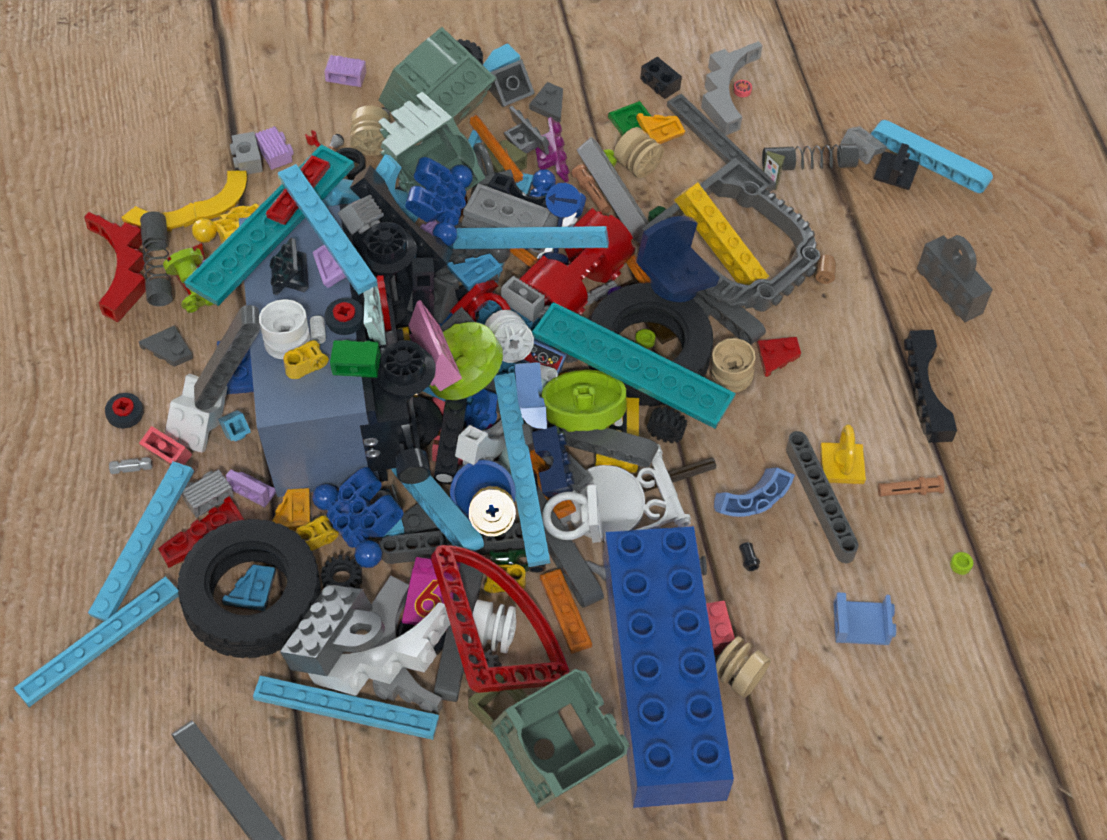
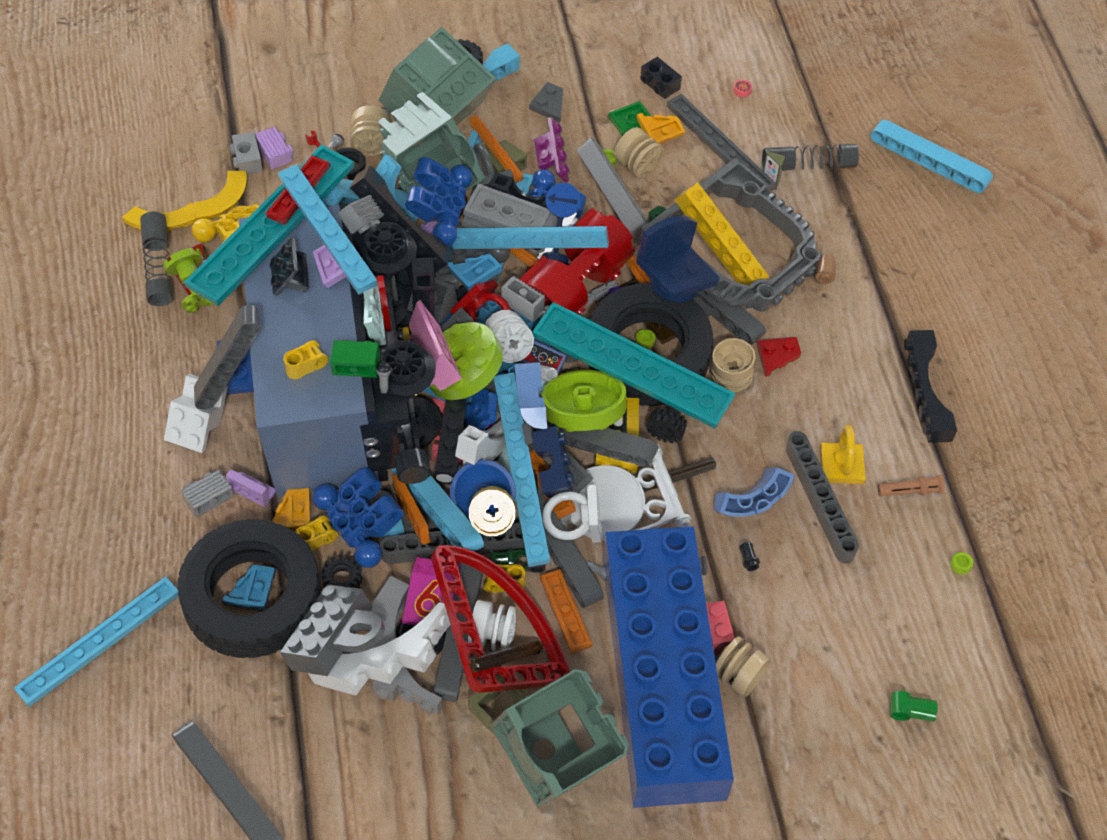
red arch [84,212,146,322] -> none
medium azure plate [88,461,194,621] -> none
black wheel [105,393,144,429] -> none
light grey axle [109,457,152,474] -> none
dark grey wing [138,326,193,367] -> none
coral brick [139,426,192,465] -> none
red wing [158,496,244,568] -> none
medium azure brick [218,410,251,441] -> none
medium azure plate [253,676,439,740] -> none
white wheel [259,299,311,359] -> none
white piece [310,316,326,344] -> none
lavender brick [325,55,366,87] -> none
black wheel [325,298,364,335] -> none
dark grey slope [489,59,535,107] -> none
dark grey bracket [504,106,550,155] -> none
nougat pin [571,164,611,215] -> none
light grey arch [701,41,762,135] -> none
medium blue panel [833,592,896,645] -> none
light grey bracket [841,126,887,164] -> none
black bracket [874,143,919,190] -> none
dark grey brick [917,235,993,323] -> none
none -> piece [376,362,392,393]
none -> orange tile [392,475,430,544]
none -> dark brown axle [468,640,543,673]
none -> green piece [890,691,938,722]

